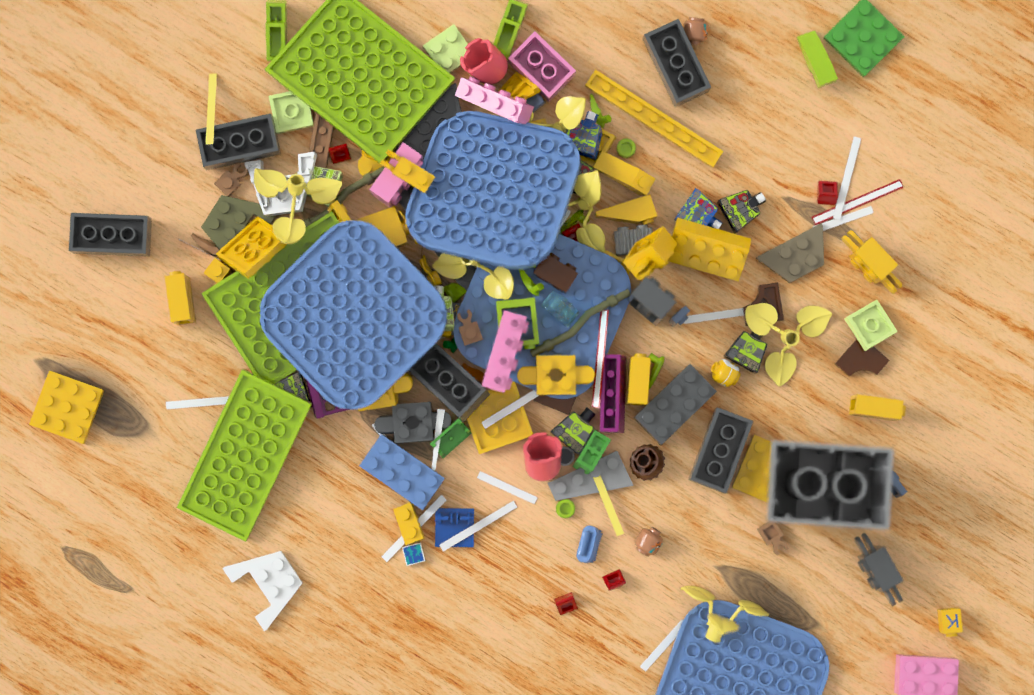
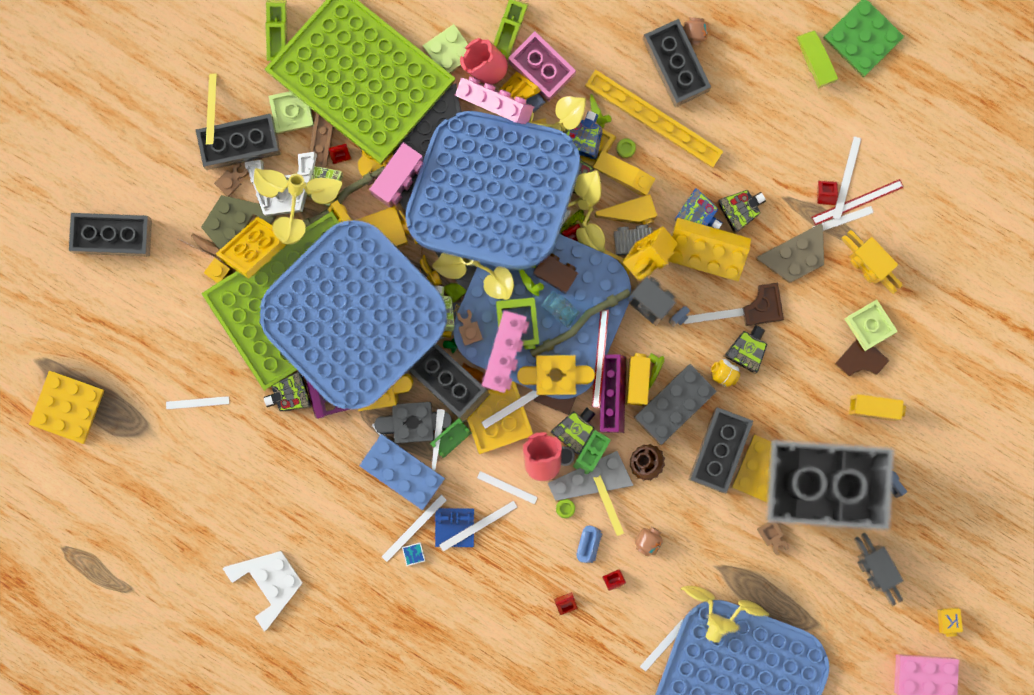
yellow brick [164,271,196,325] -> none
lime plate [177,369,313,542] -> none
yellow hinge [379,149,435,194] -> none
yellow plate [393,502,425,546] -> none
light yellow plant [745,303,832,386] -> none

